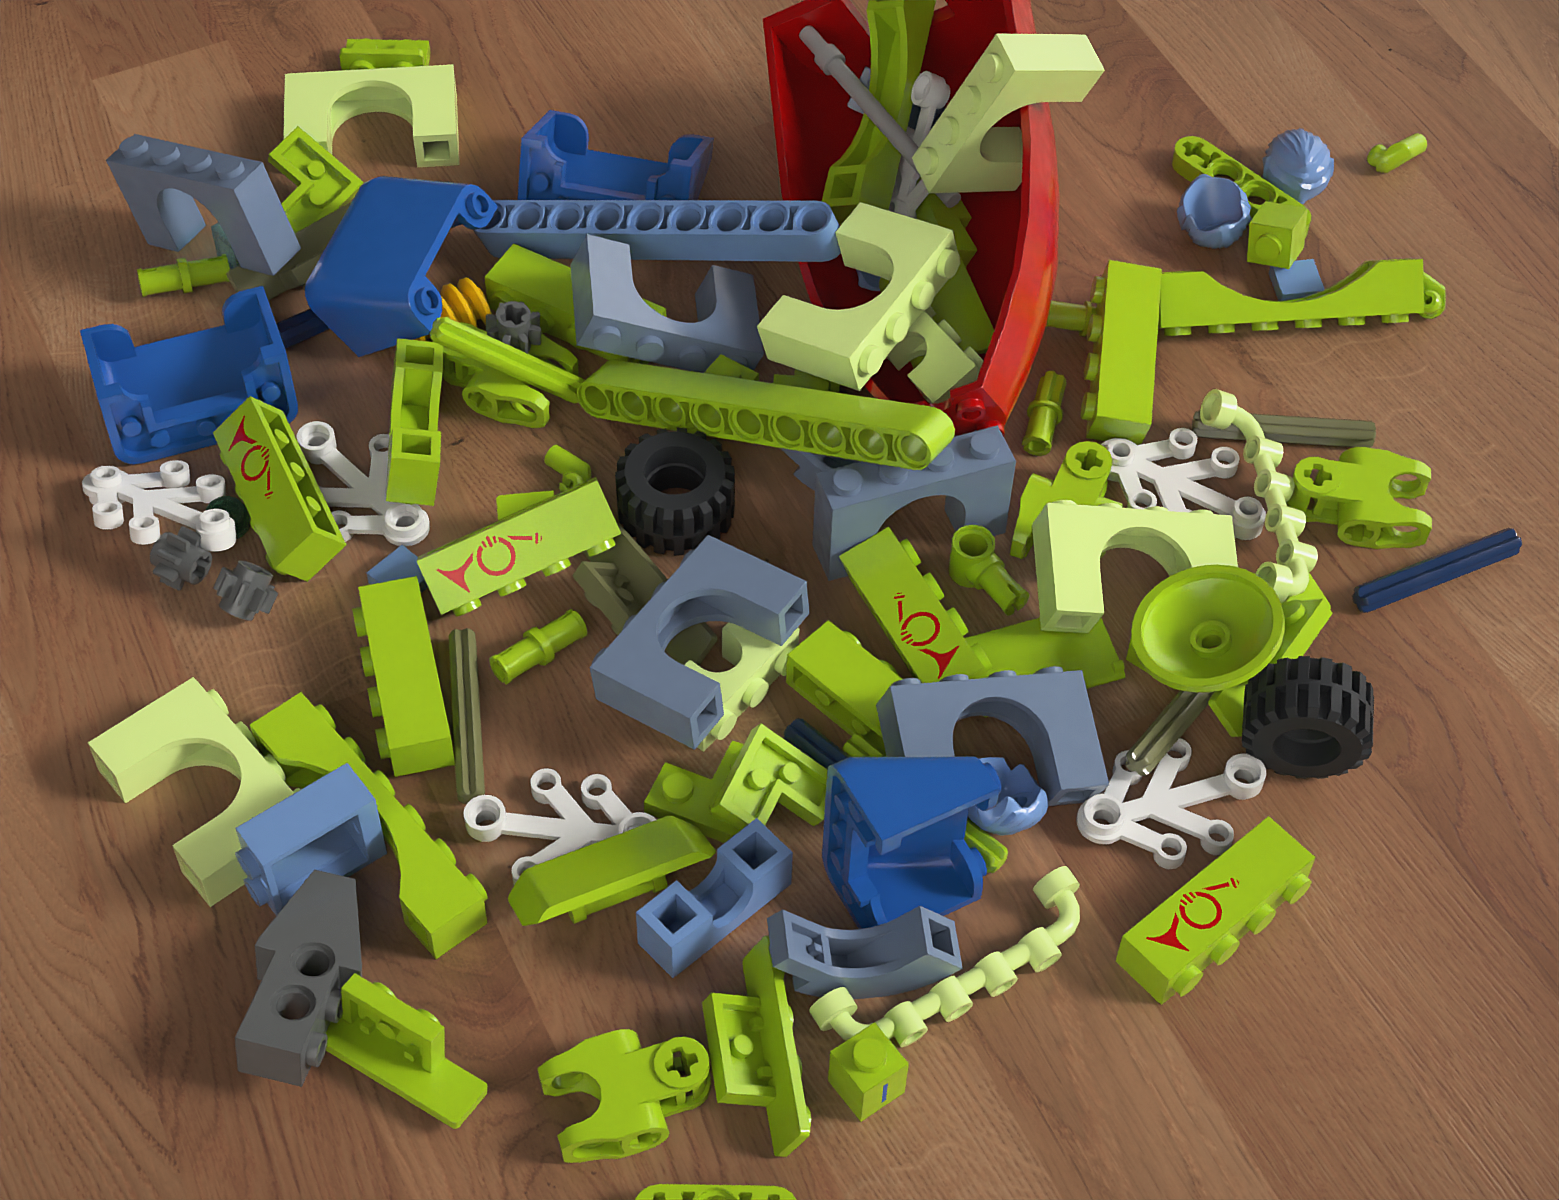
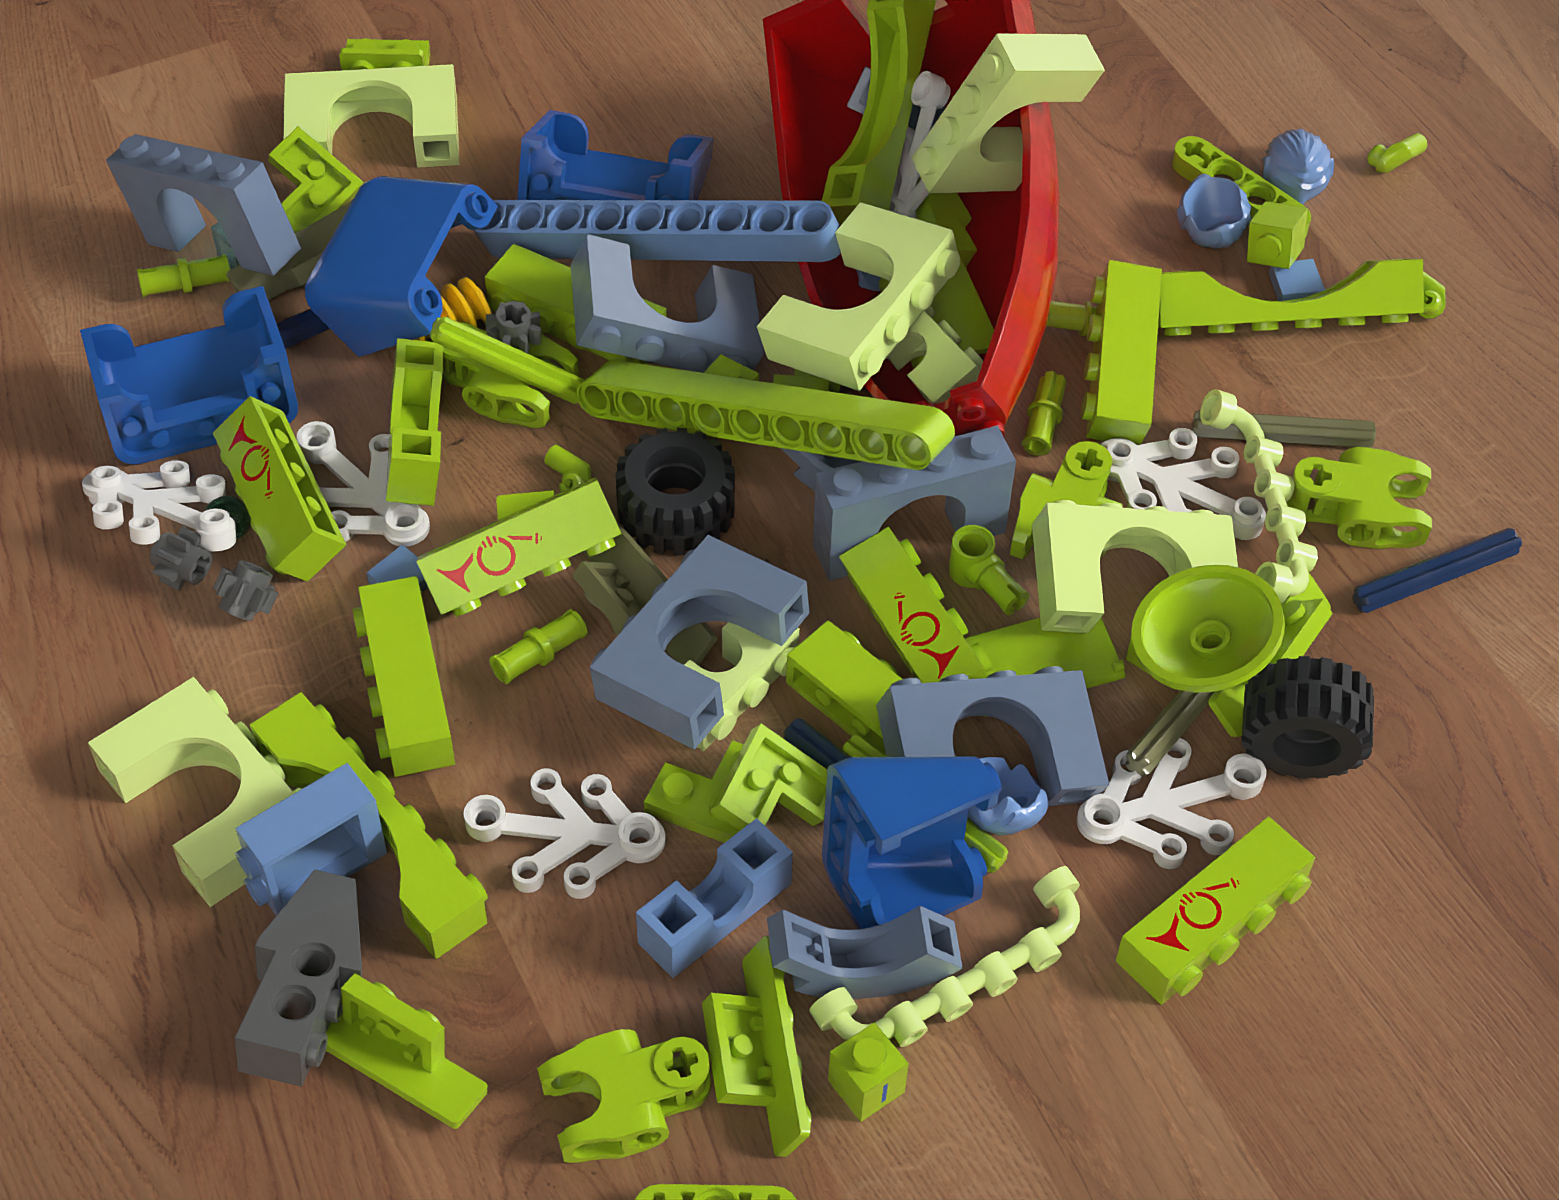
olive axle [449,628,485,804] -> none
lime piece [508,816,716,926] -> none
light grey bar [799,25,961,208] -> none

